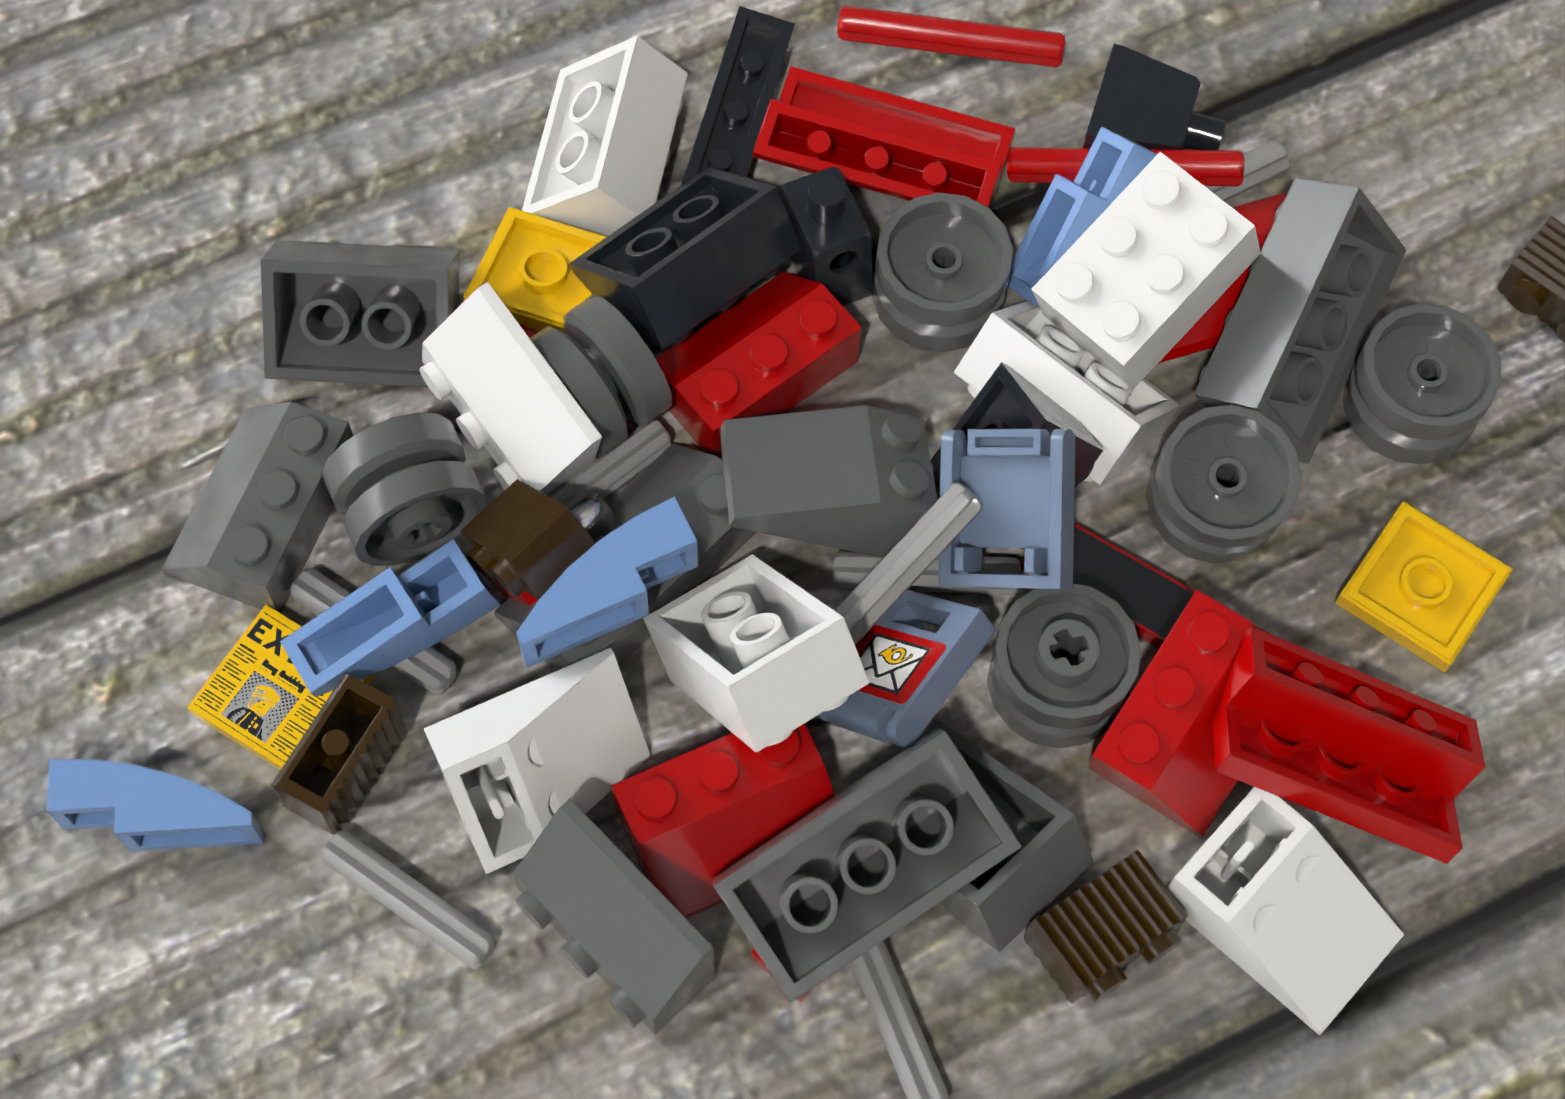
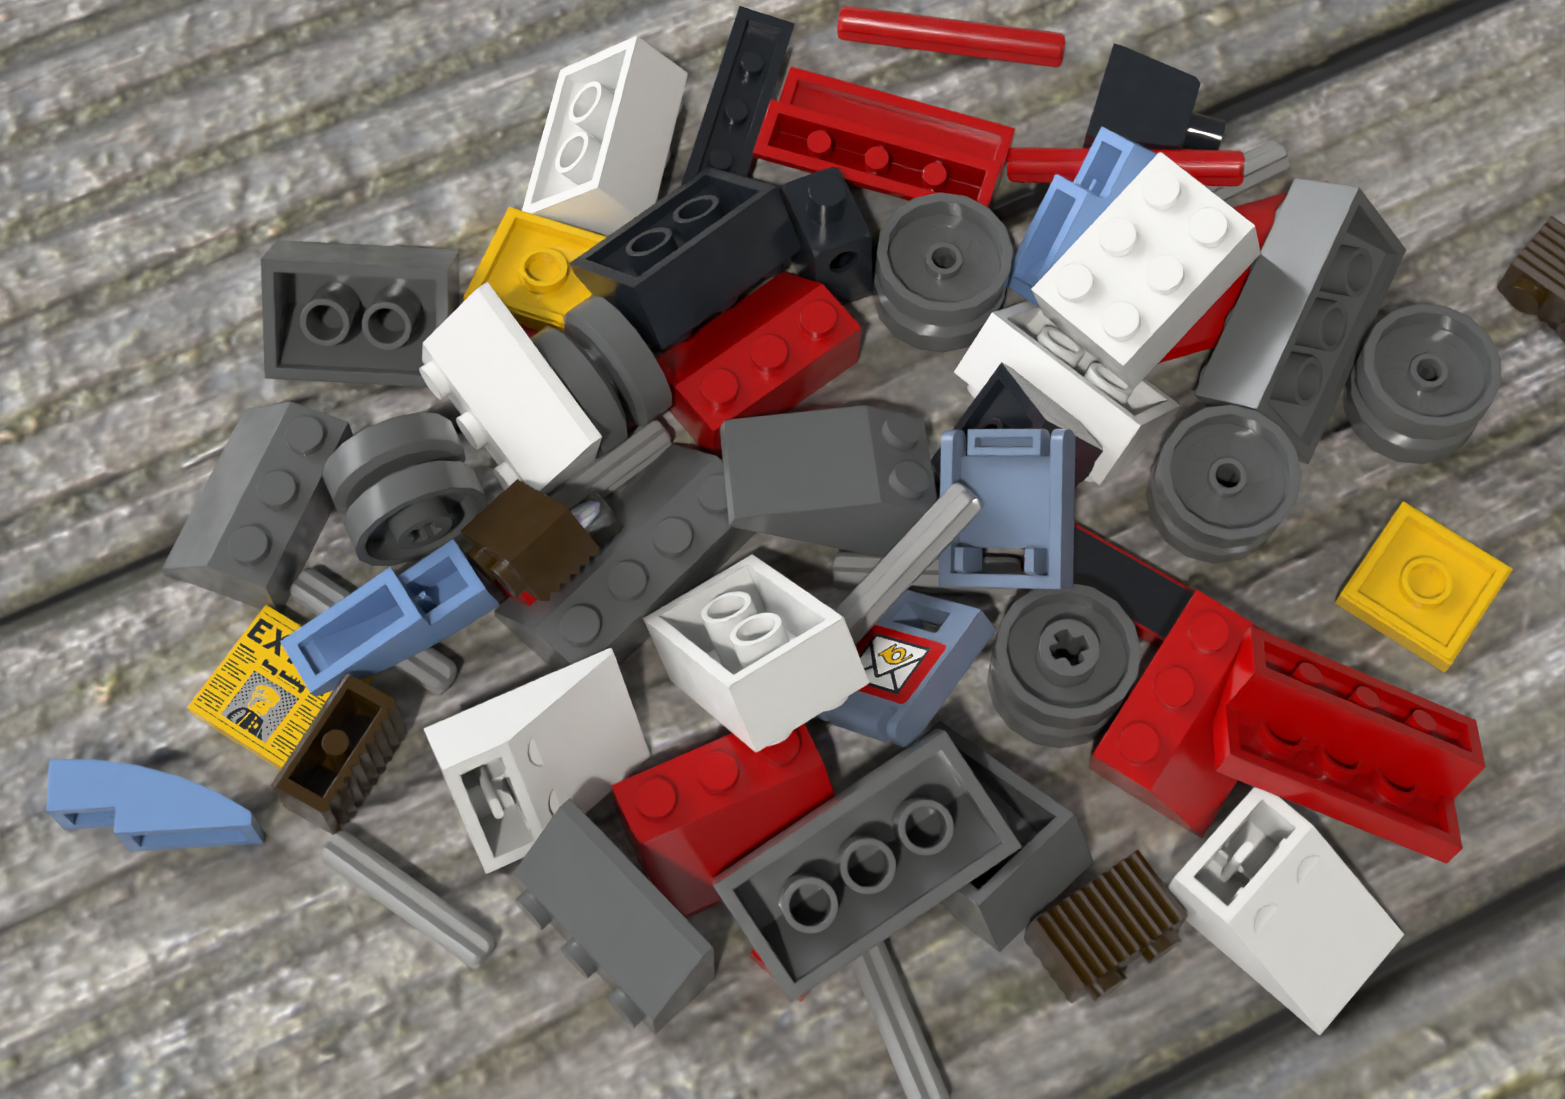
medium blue slope [516,496,698,668] -> none

